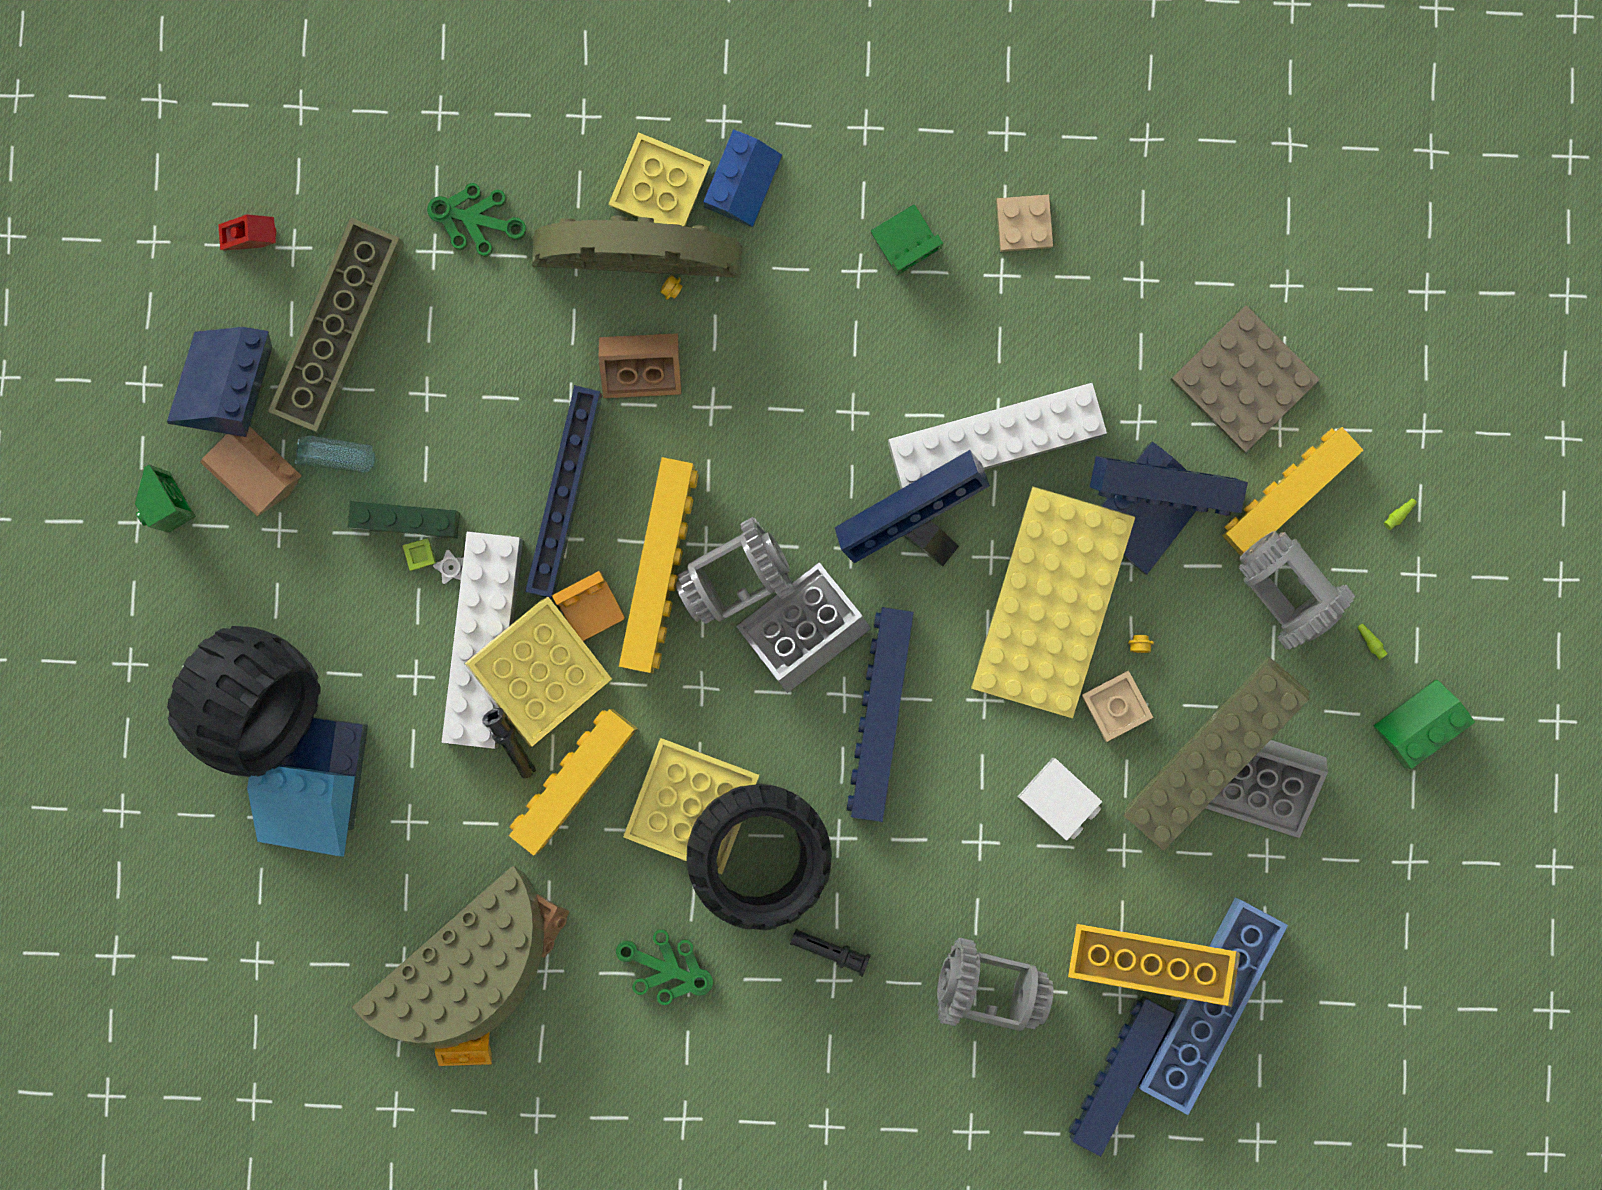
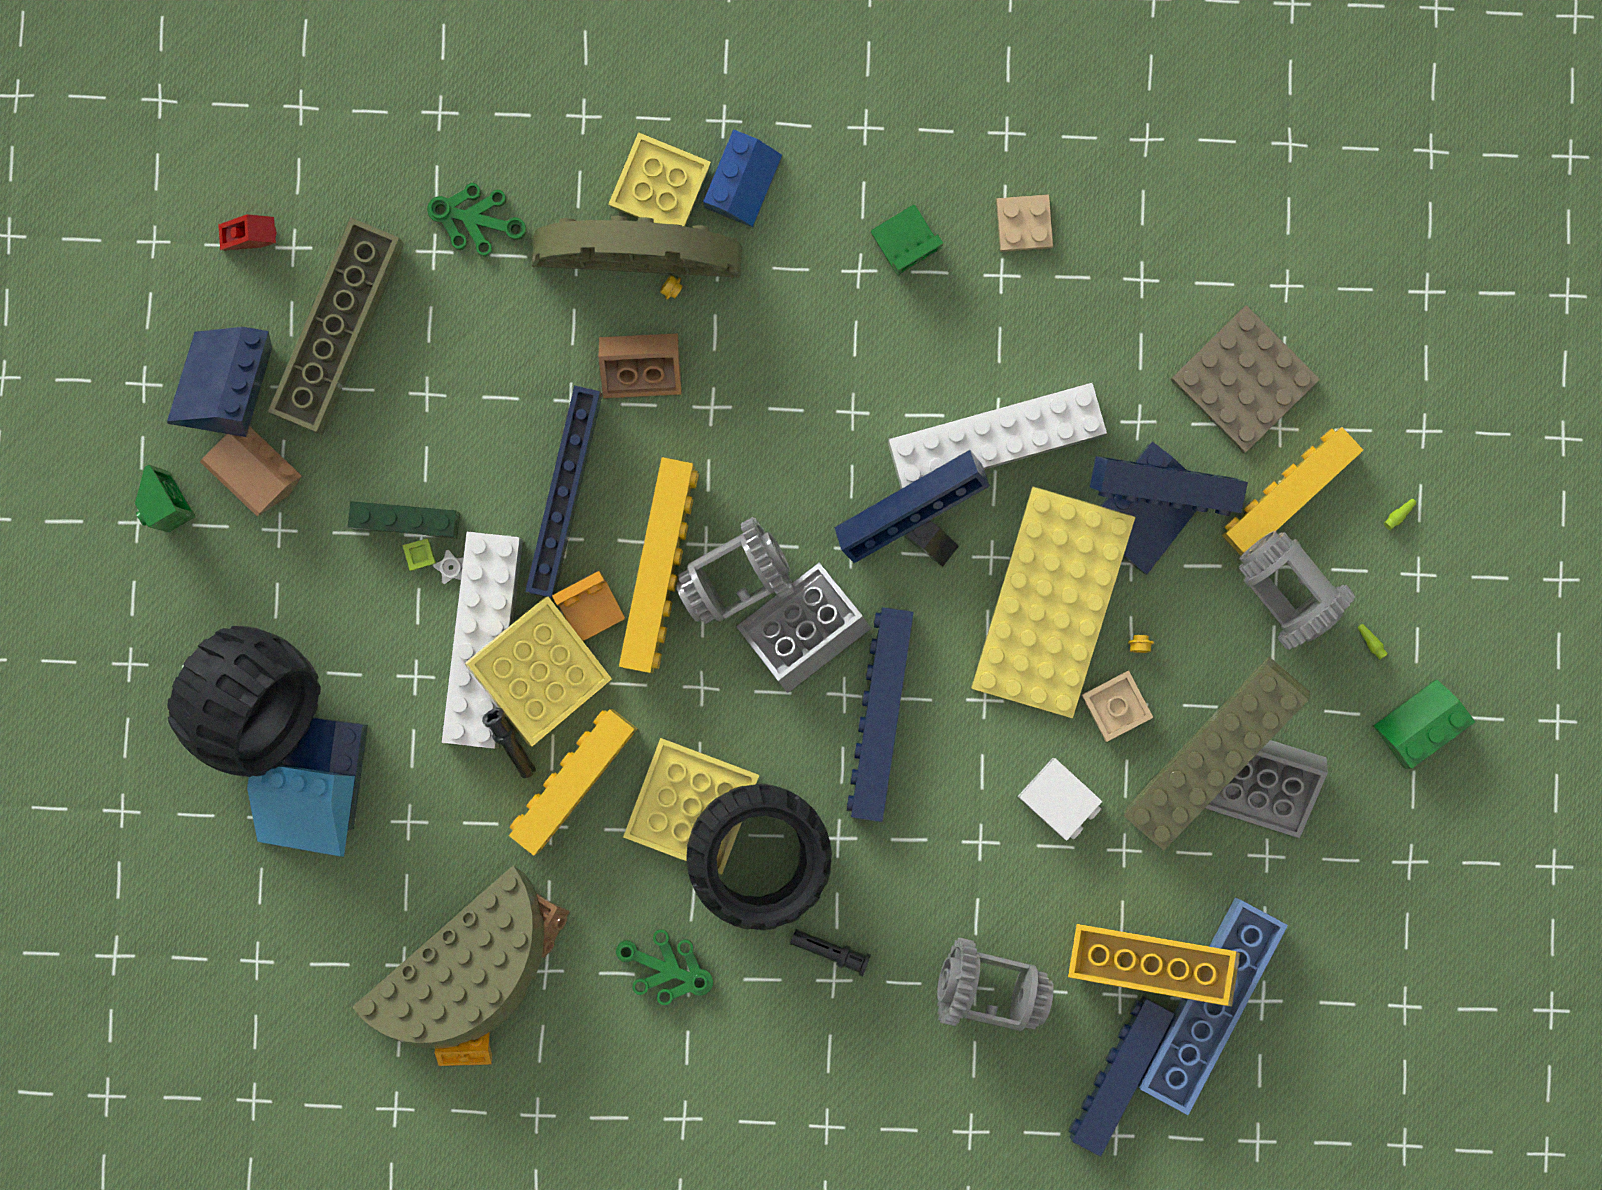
clear light blue slope [295,436,375,473] -> none

